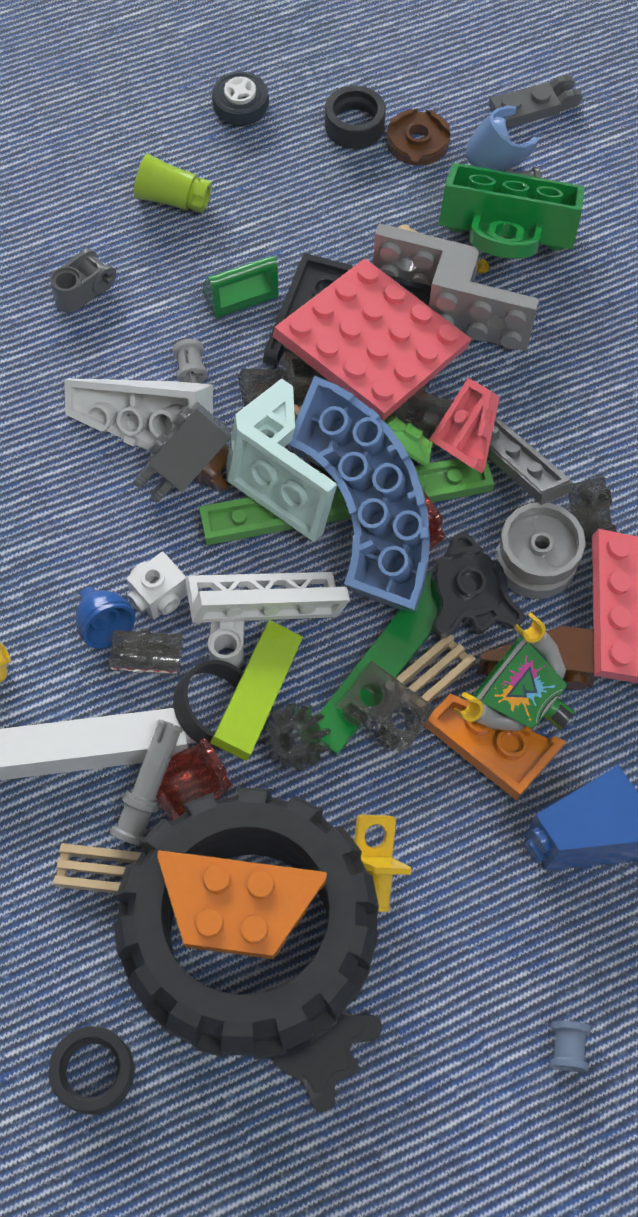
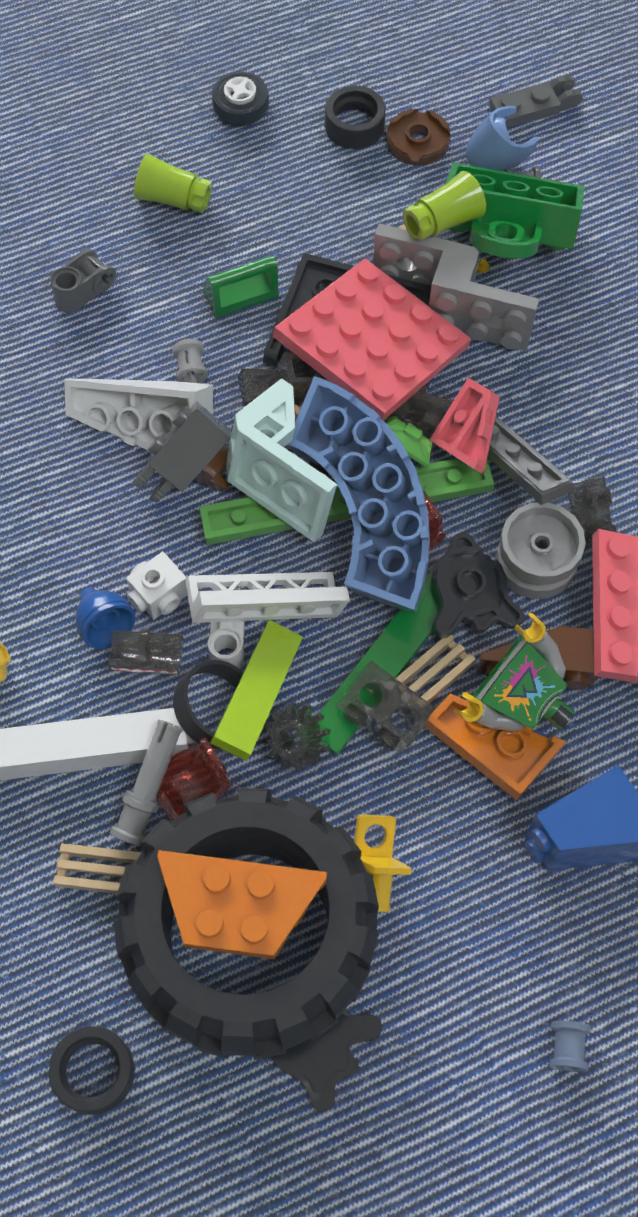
none -> lime plant [403,171,486,240]

